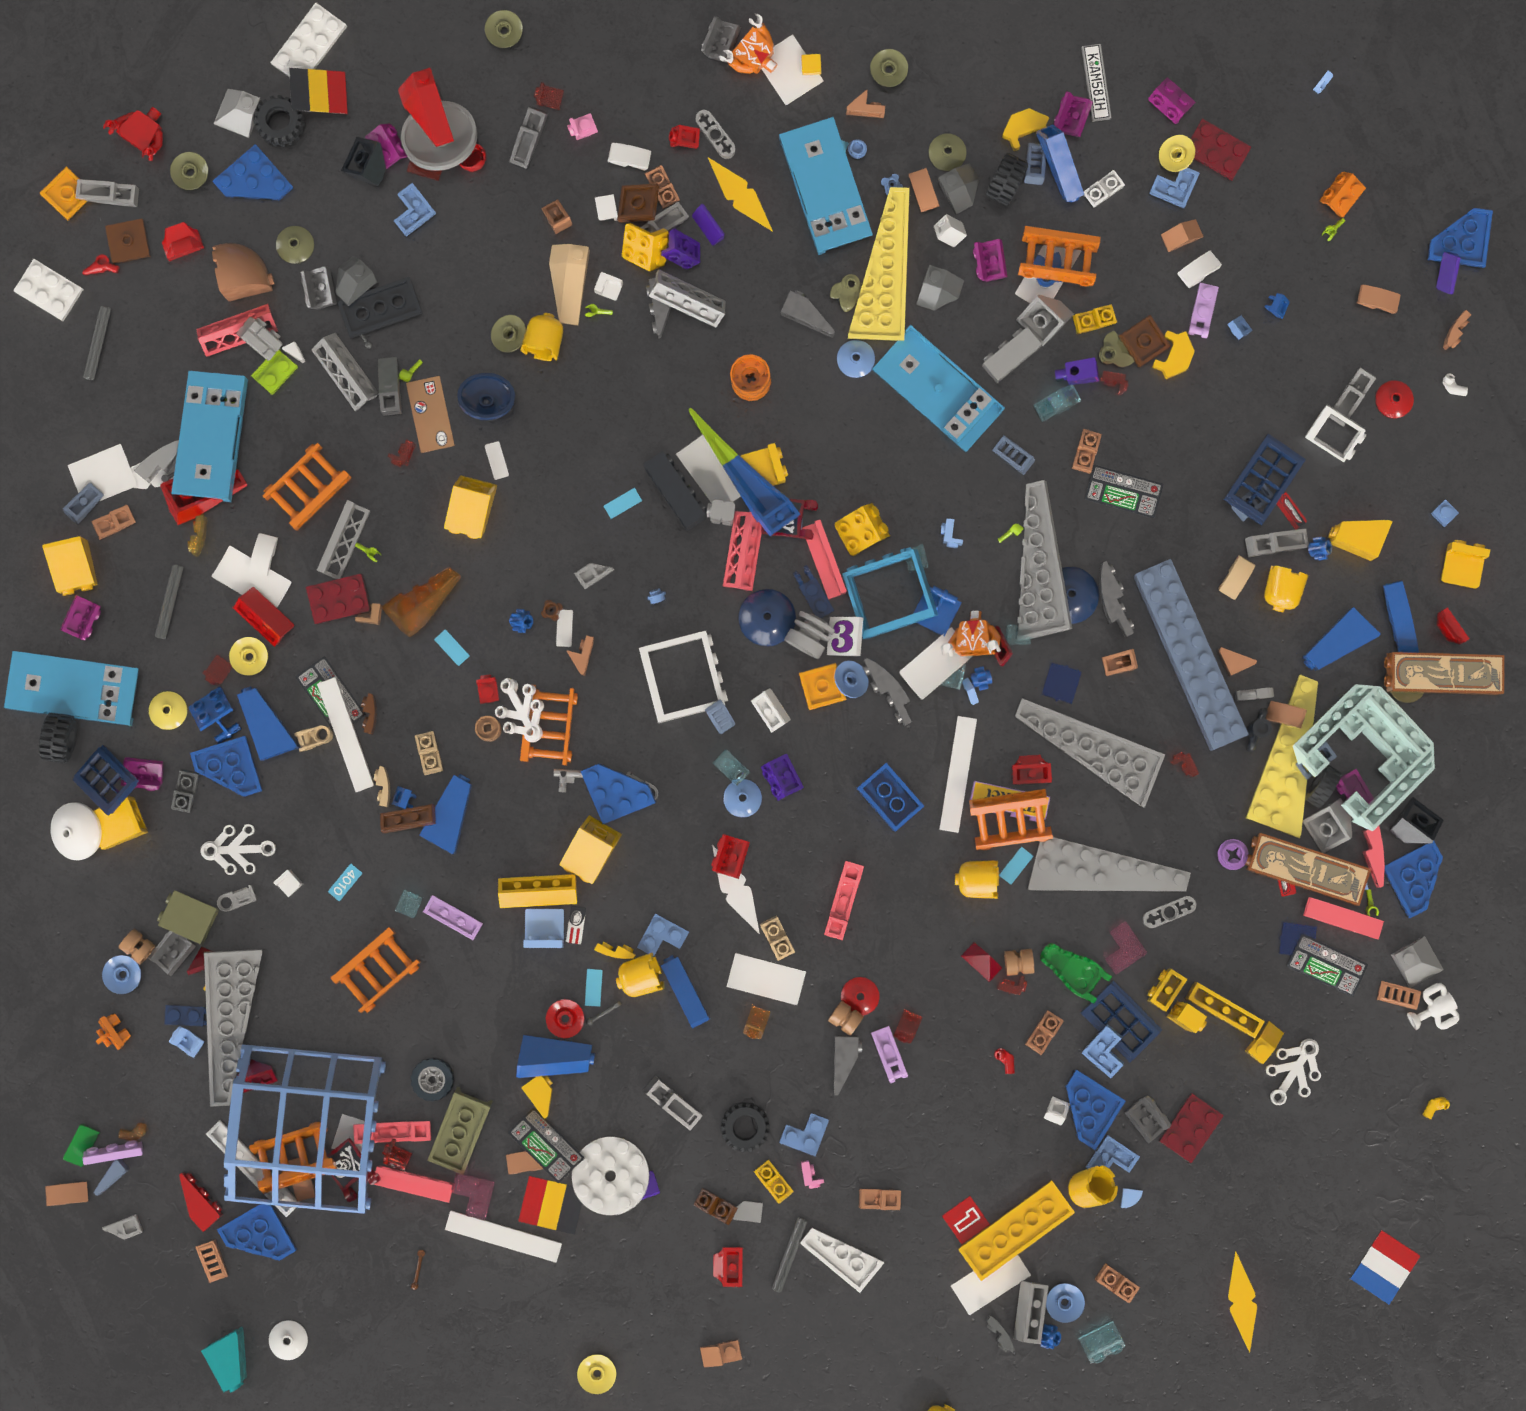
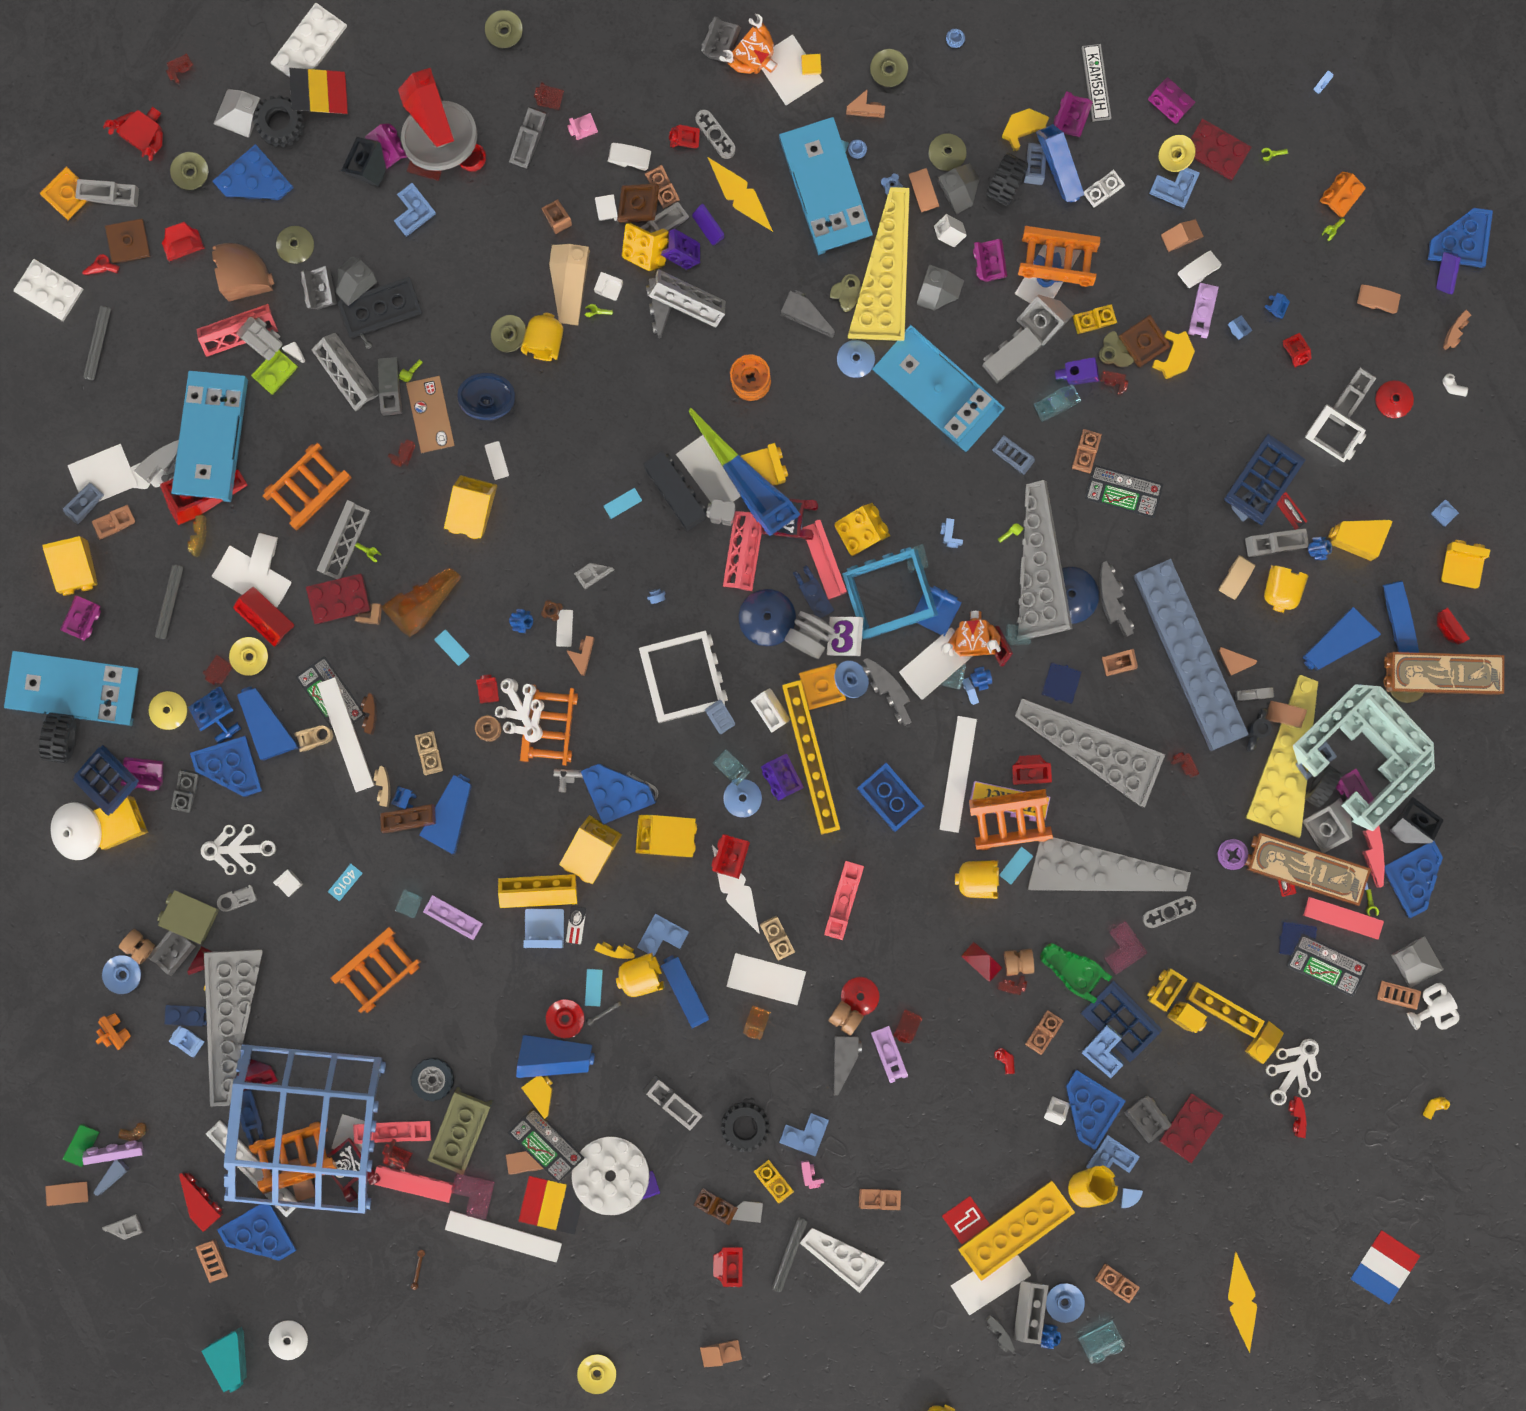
none -> clear red bracket [166,54,193,84]
none -> dark blue hinge [240,1089,266,1145]
none -> yellow slope [635,815,697,857]
none -> yellow brick [782,680,840,835]
none -> medium blue plate [946,29,965,48]
none -> lime hand [1261,148,1288,161]
none -> red bracket [1283,332,1311,367]
none -> red slope [1288,1096,1307,1138]

